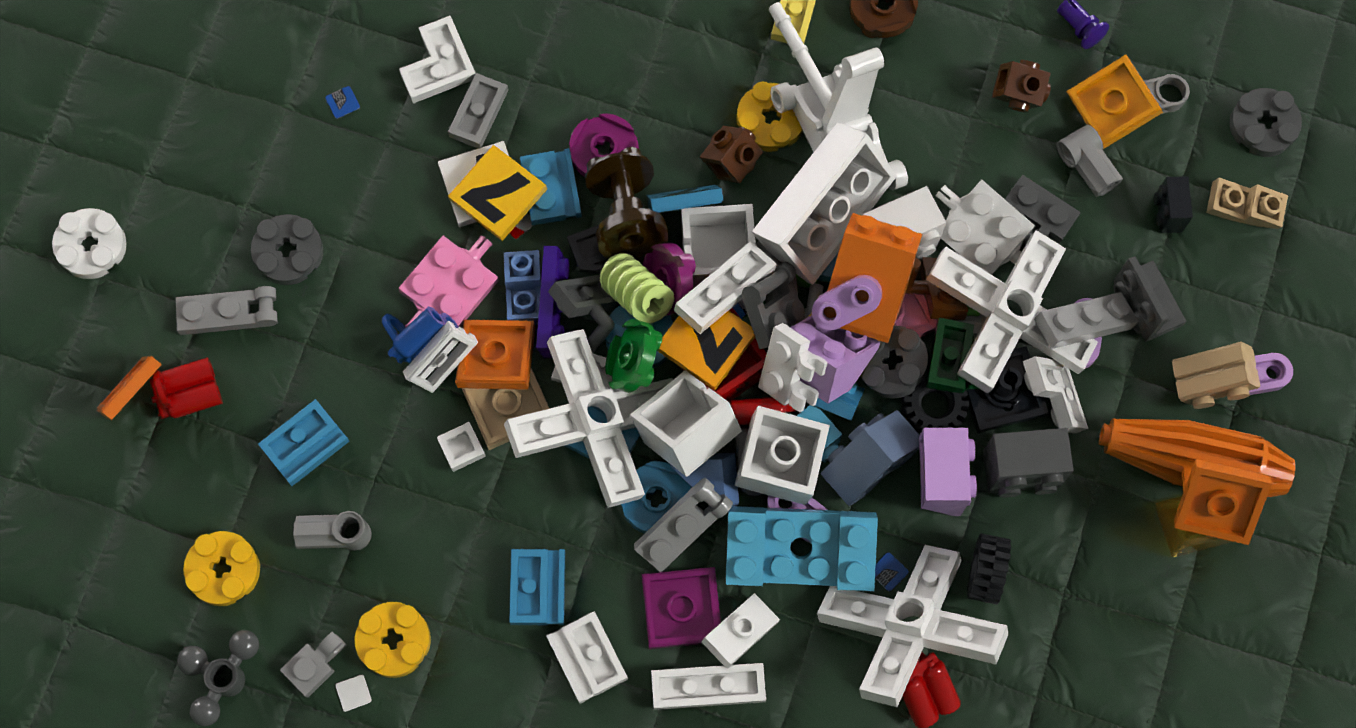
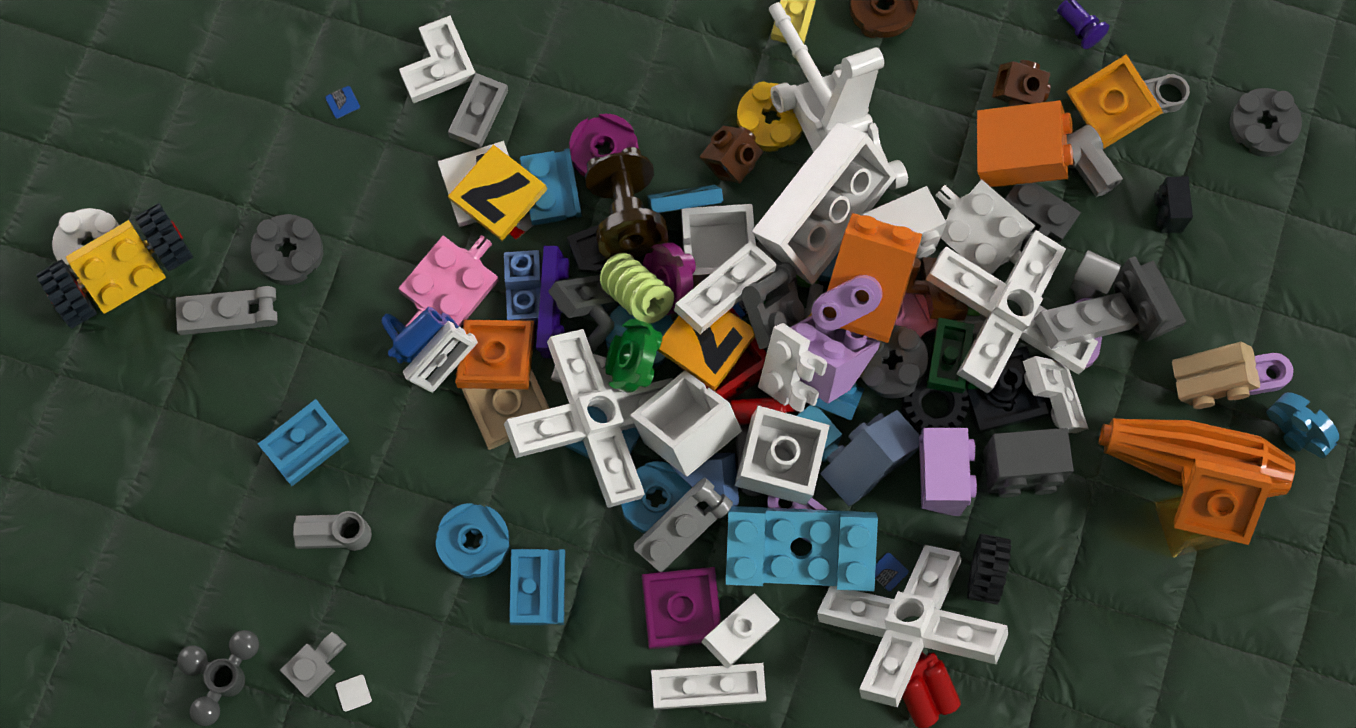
orange tile [97,356,162,420] -> none
red piece [149,357,223,419] -> none
yellow plate [183,531,260,606] -> none
yellow plate [355,602,431,678] -> none
white plate [437,422,486,472] -> none
white plate [546,611,628,704] -> none
tan slope [1206,177,1288,229] -> none
none -> plate [36,203,194,329]
none -> dark azure plate [436,503,510,579]
none -> orange brick [977,100,1073,187]
none -> light grey piece [1070,250,1121,300]
none -> dark azure plate [1266,392,1339,458]

